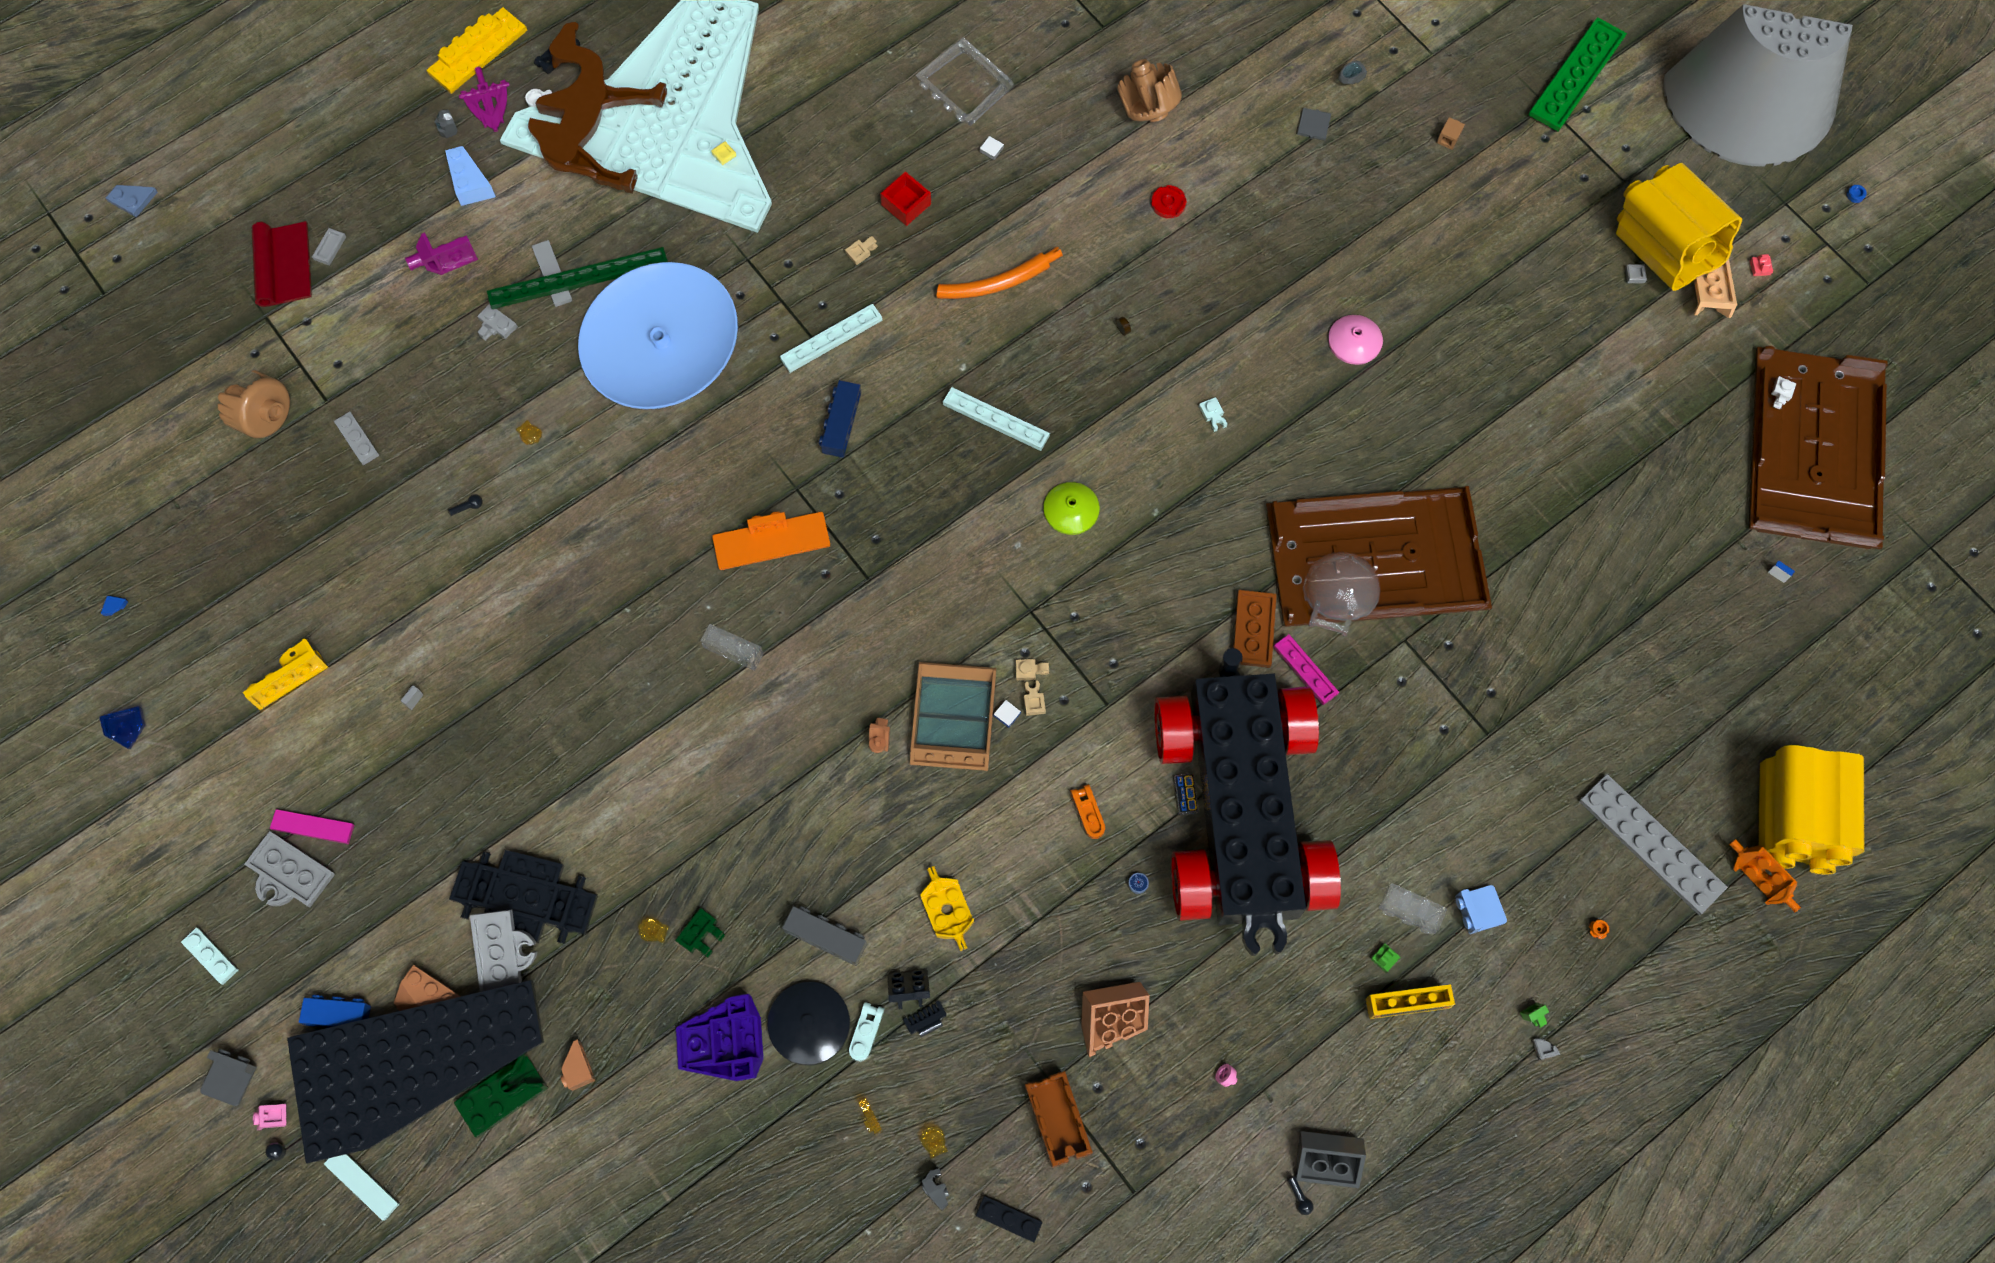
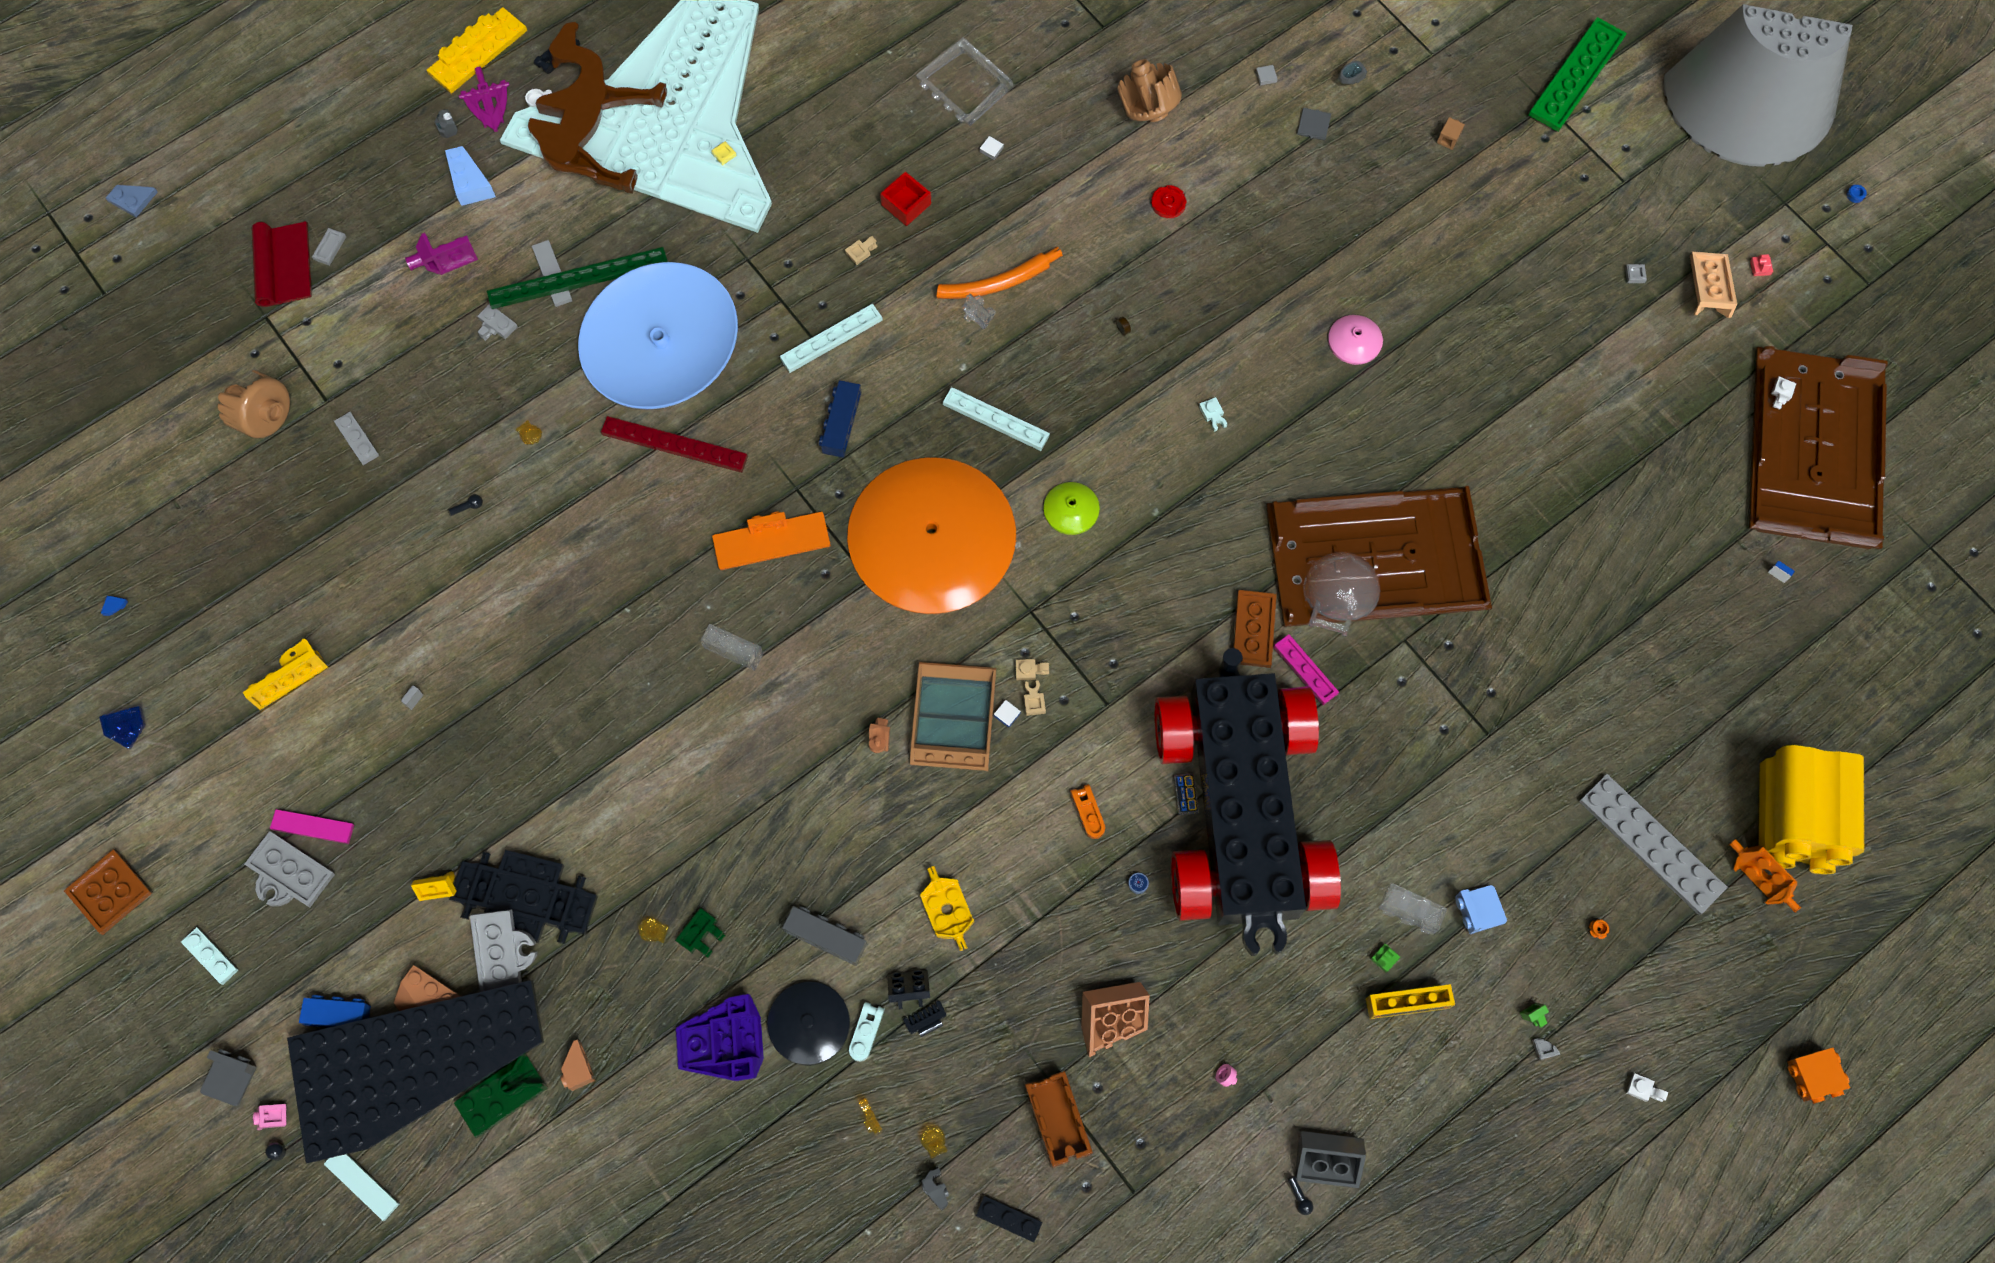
yellow brick [1616,163,1742,291] -> none
none -> dark orange plate [64,849,152,935]
none -> yellow tile [411,871,457,901]
none -> dark red plate [601,416,748,473]
none -> orange dish [847,458,1016,614]
none -> clear hips [962,294,995,329]
none -> light grey tile [1256,65,1277,86]
none -> white plate [1626,1073,1668,1102]
none -> orange brick [1787,1048,1850,1104]

